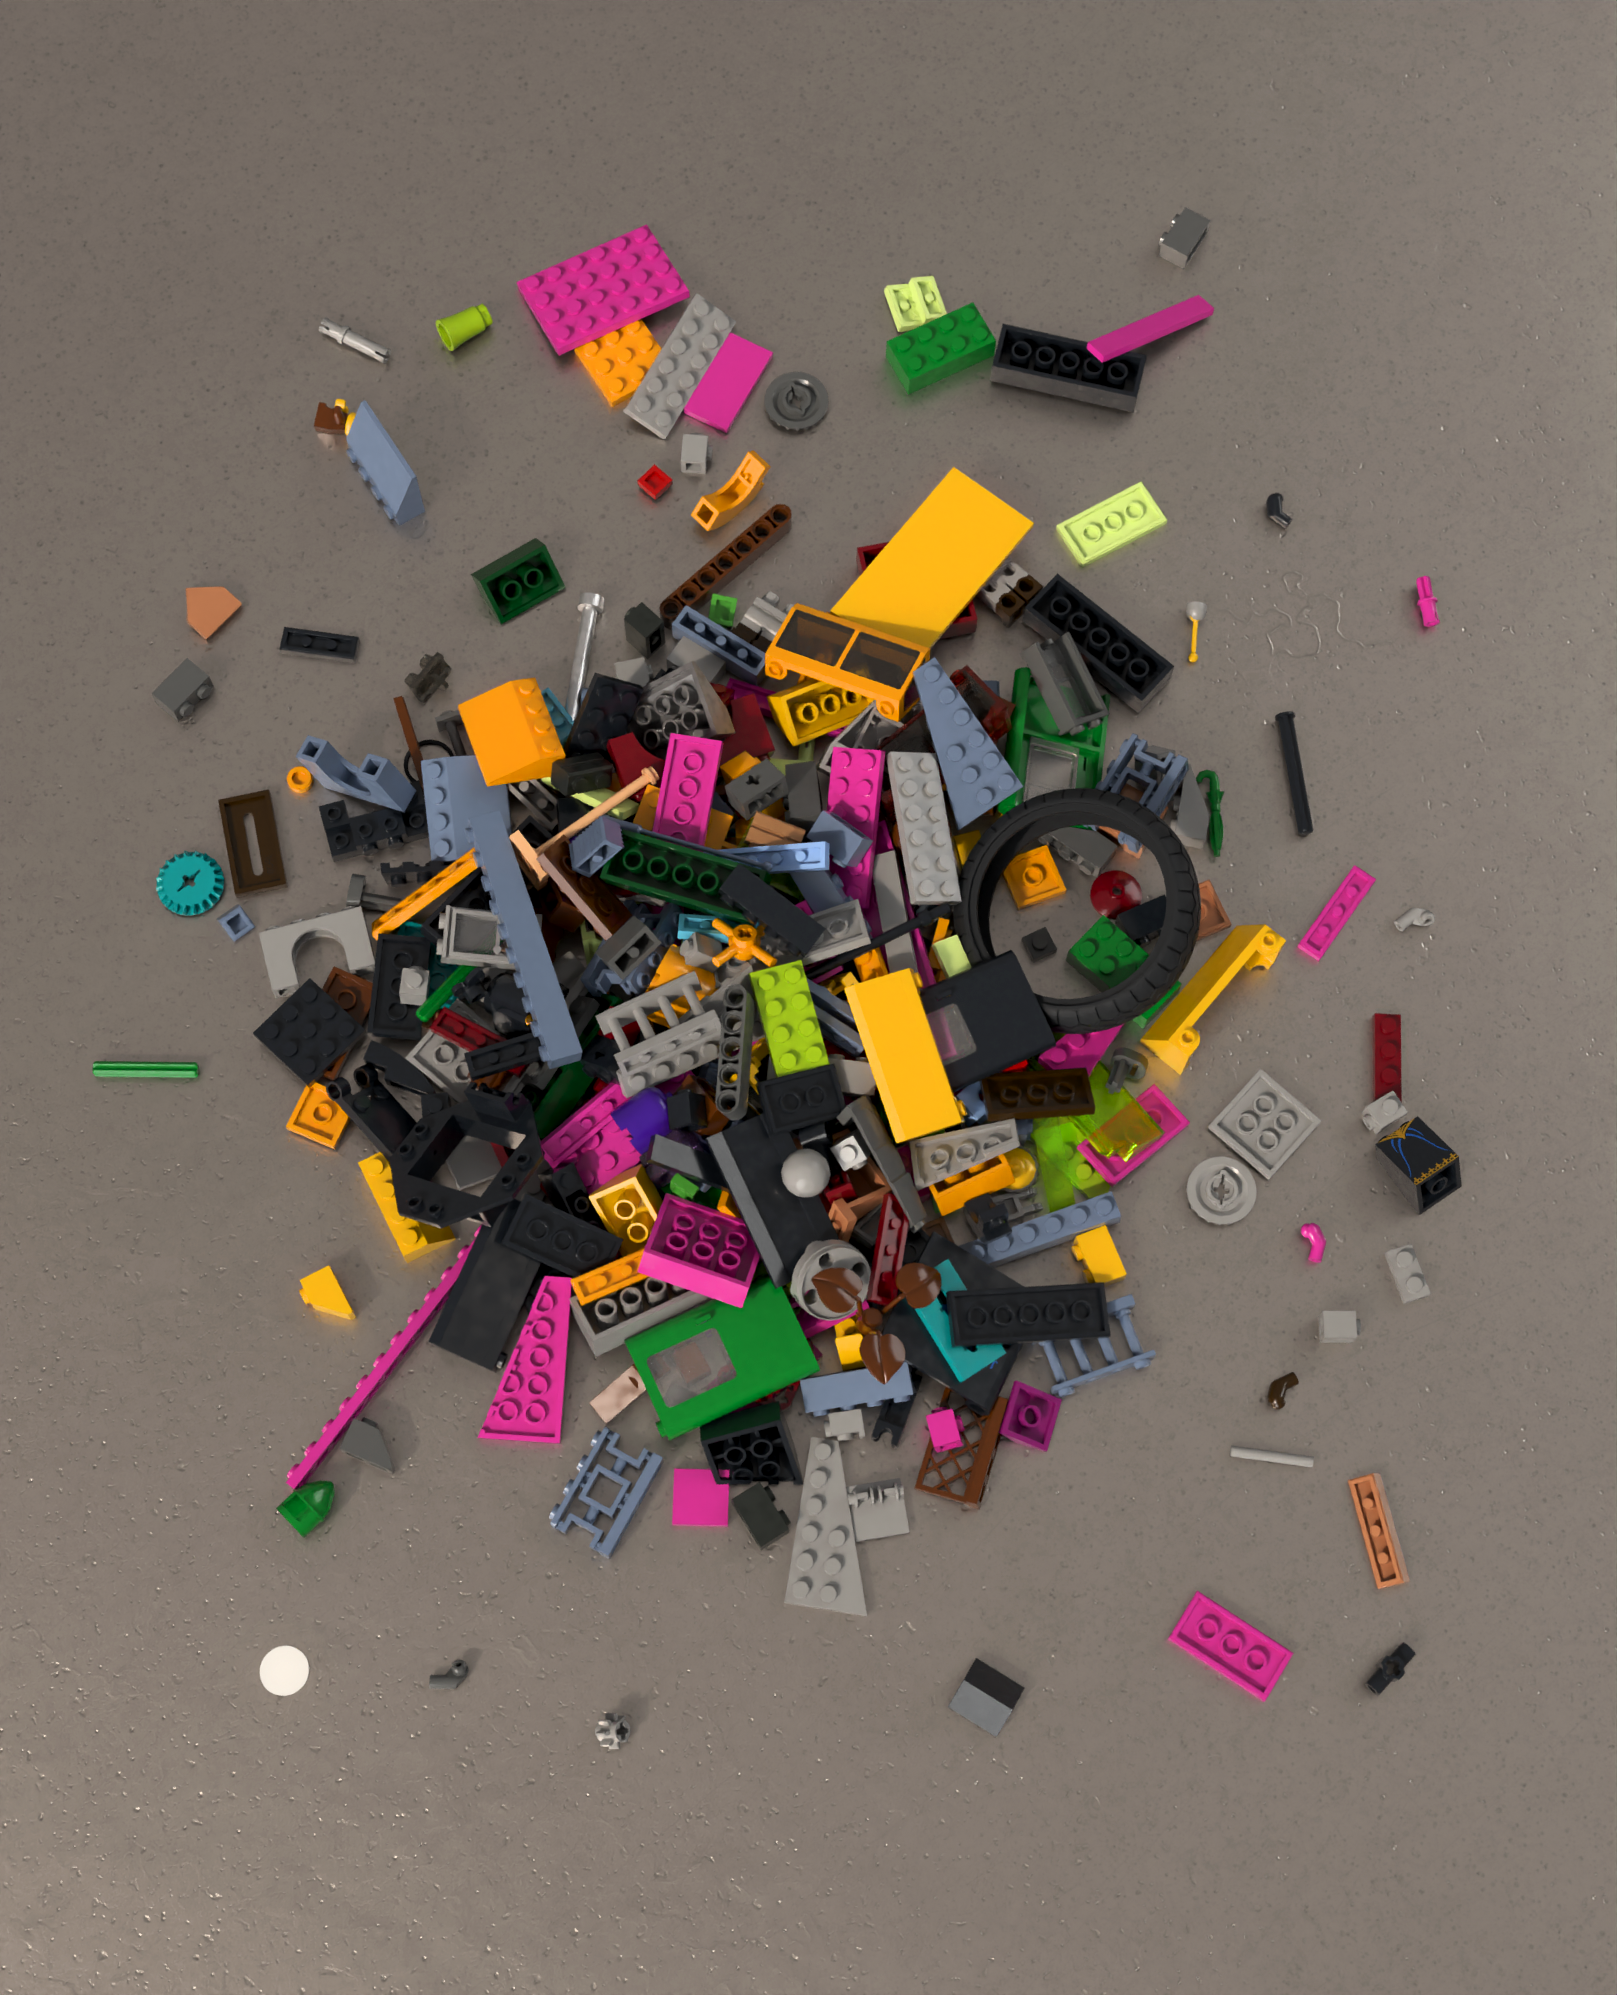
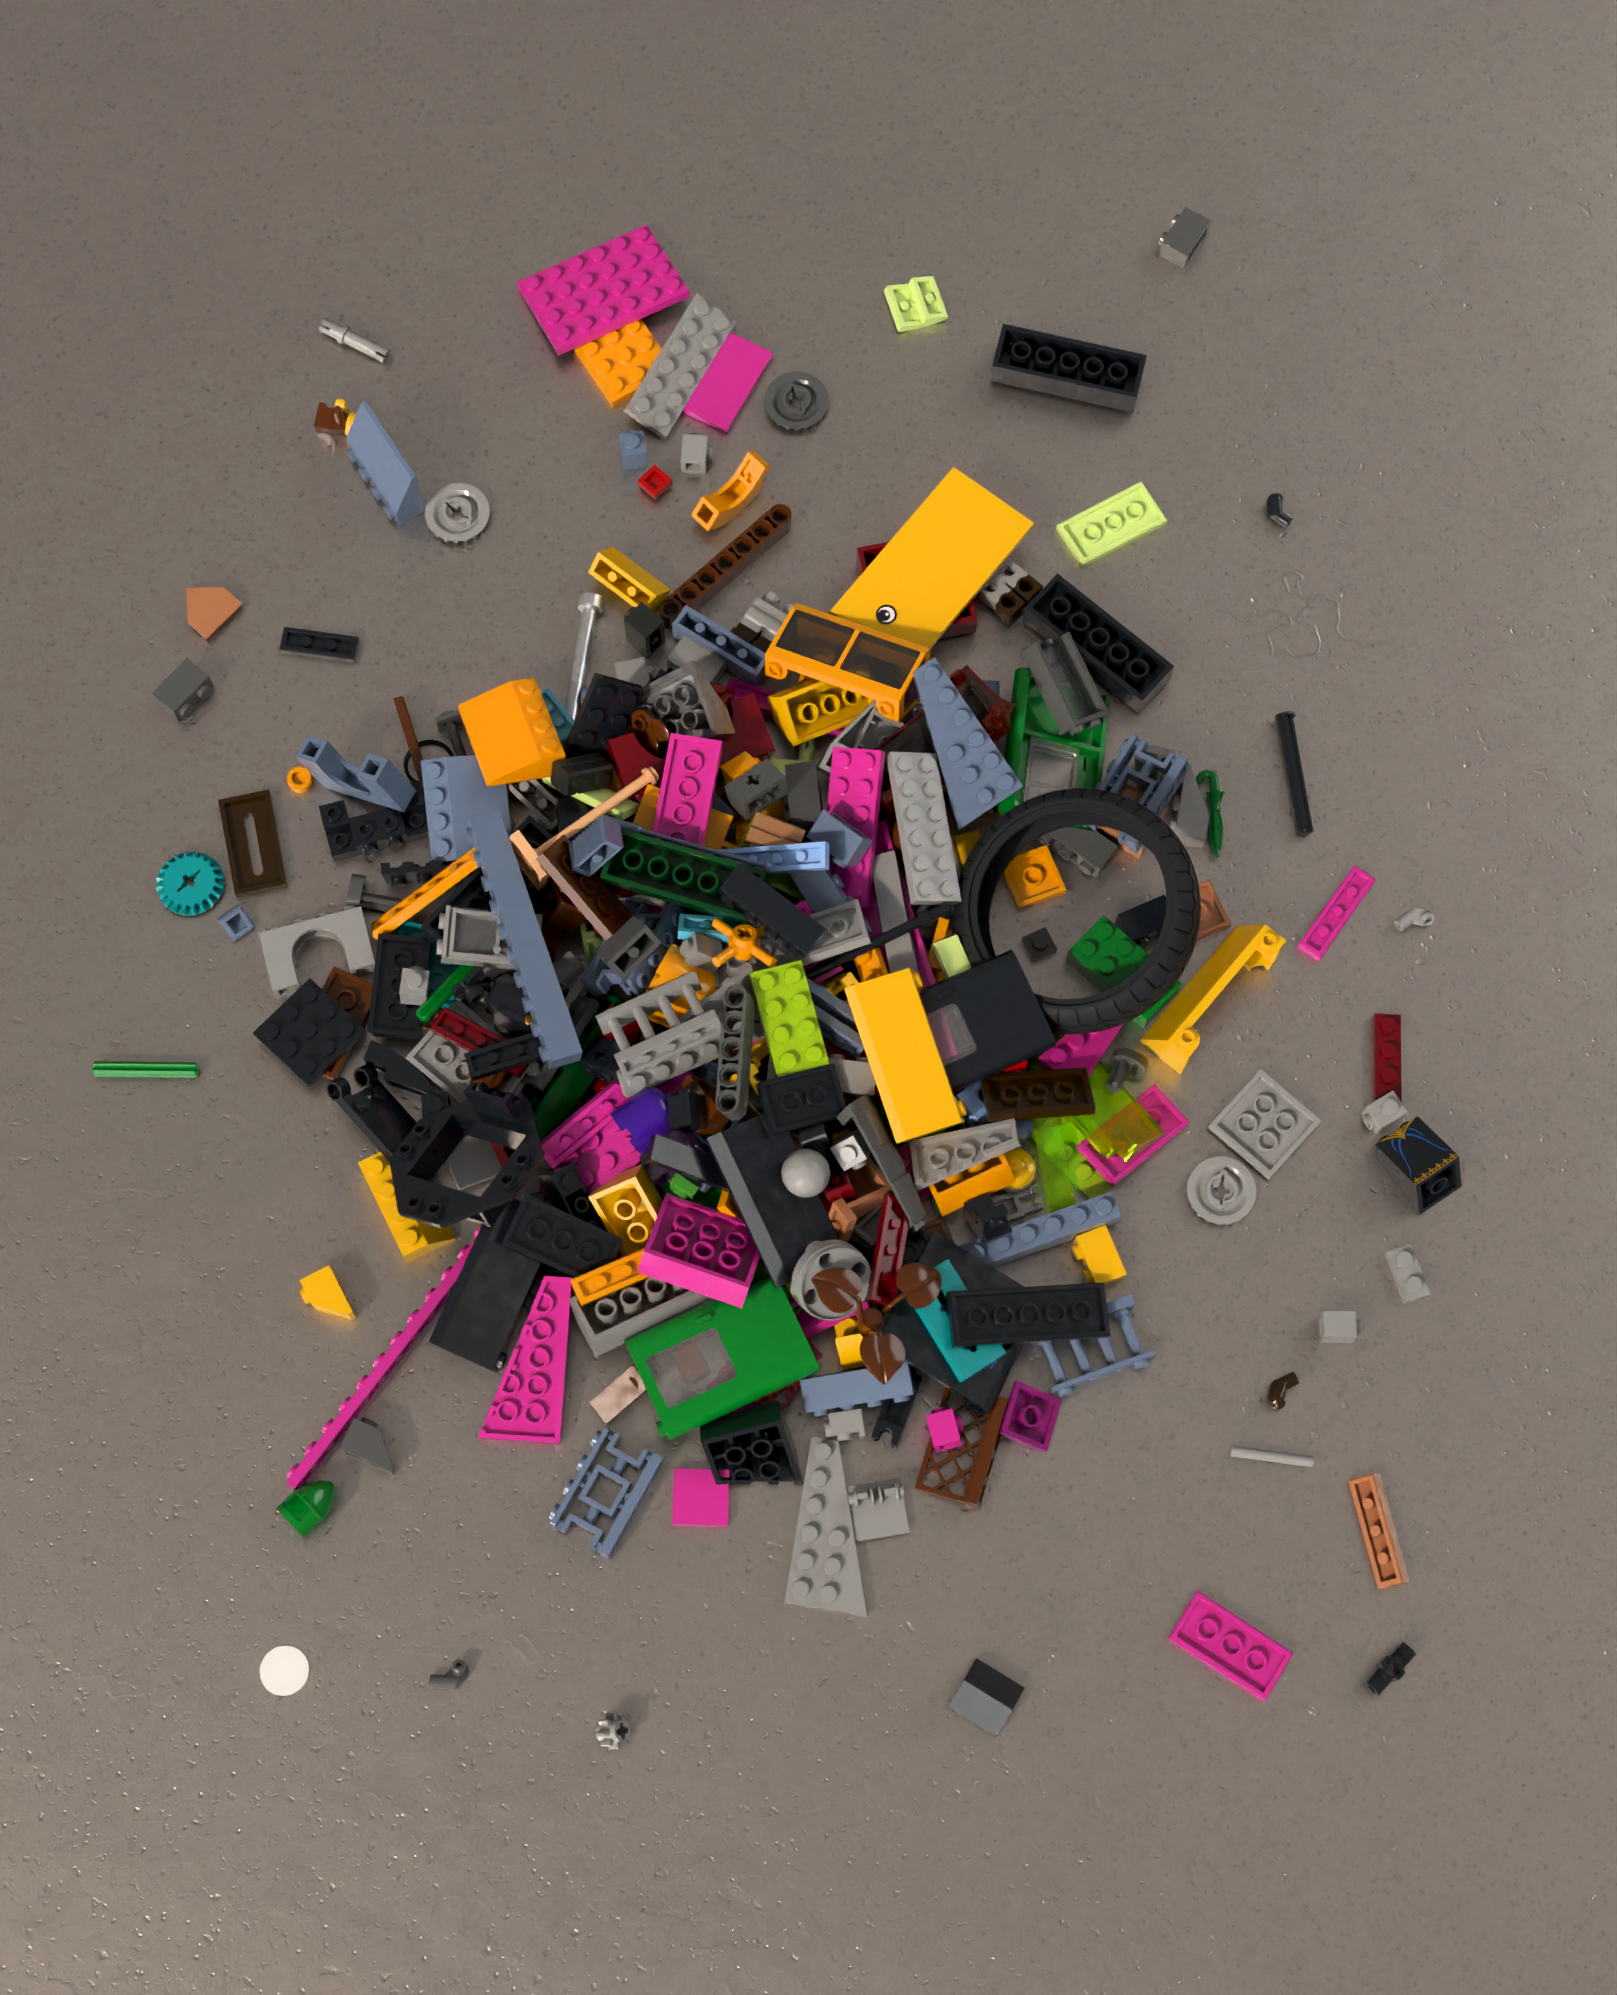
light orange plate [286,1083,351,1150] -> none
clear smoke hips [405,652,451,703] -> none
lime plant [436,304,493,351] -> none
dark green slope [471,538,566,624] -> none
bright green bracket [708,594,738,630] -> none
pearl dark grey brick [731,1482,791,1550] -> none
green brick [886,302,996,395] -> none
dark pink tile [1087,295,1214,363] -> none
dark red dish [1090,870,1142,920] -> none
hinge [1186,601,1207,662] -> none
dark pink arm [1301,1222,1326,1263] -> none
dark pink axle [1416,576,1440,627] -> none
none -> light grey gear [425,483,490,544]
none -> yellow brick [588,547,671,612]
none -> sand blue brick [618,430,648,470]
none -> reddish brown plate [630,709,671,758]
none -> black sticker [876,605,897,624]

